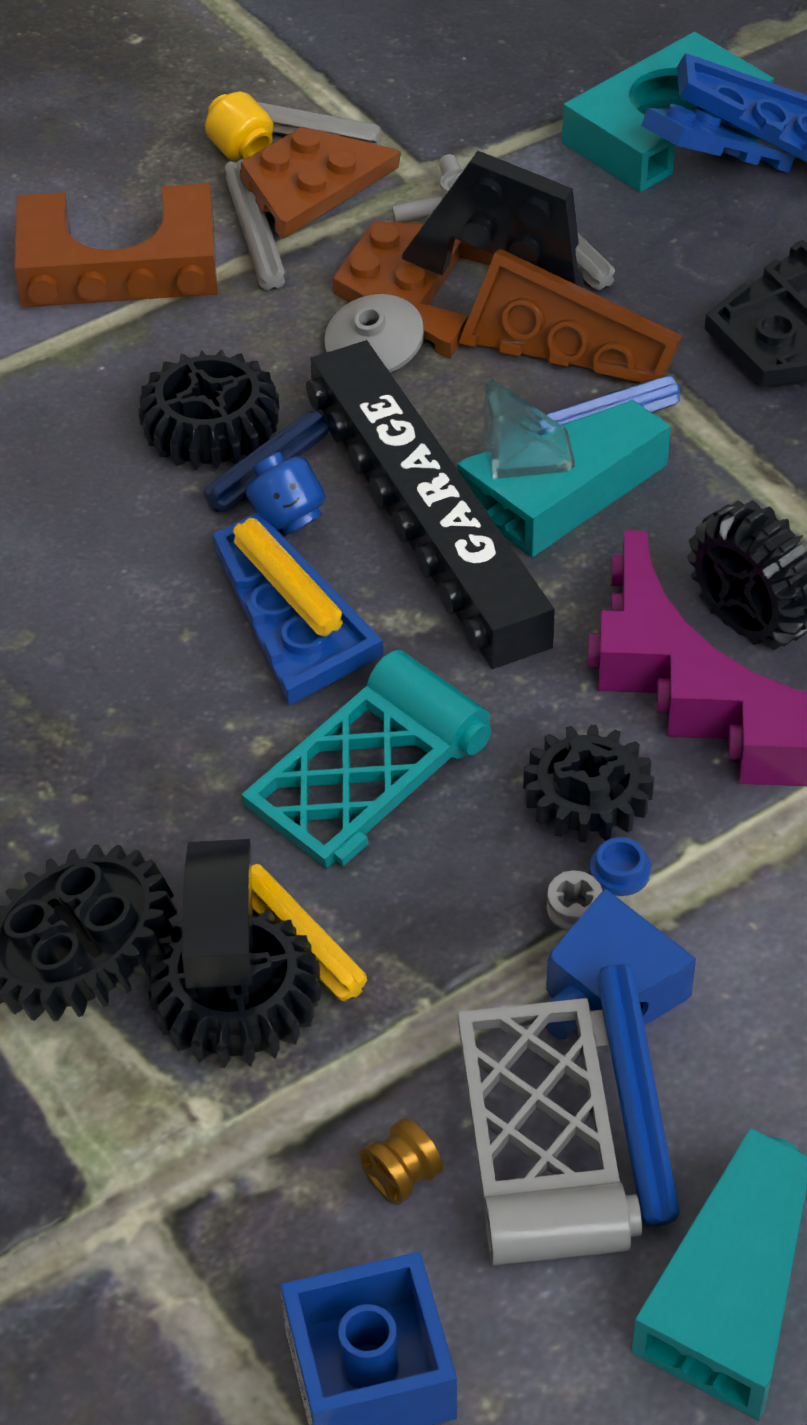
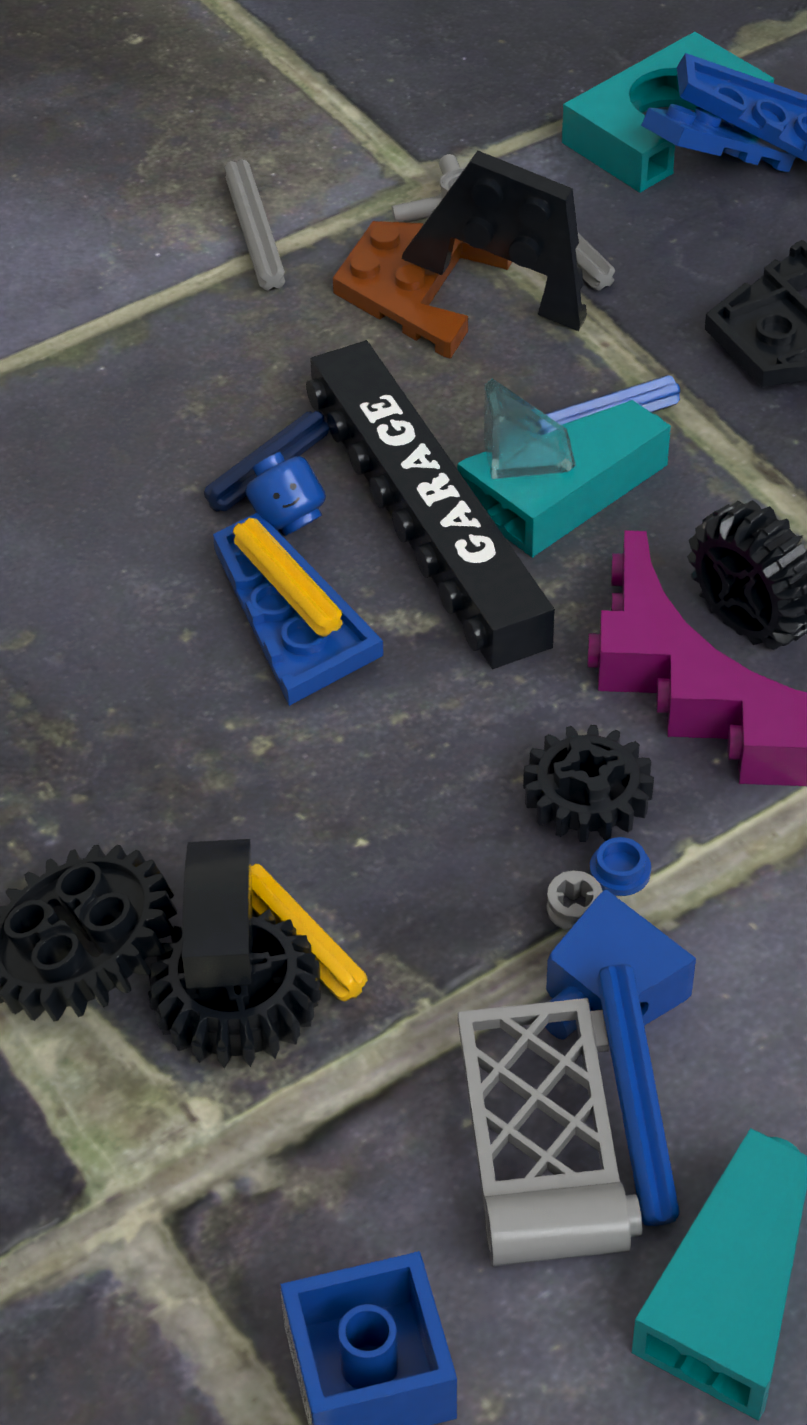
dark orange arch [15,183,218,307] -> none
black gear [138,349,280,470] -> none
yellow head [205,91,273,162] -> none
dark orange wing [240,127,401,238] -> none
teal piece [241,650,491,869] -> none
light grey axle [257,102,381,145] -> none
light grey dish [324,294,424,373] -> none
pearl gold wheel [359,1118,443,1205] -> none
dark orange wing [458,249,683,383] -> none

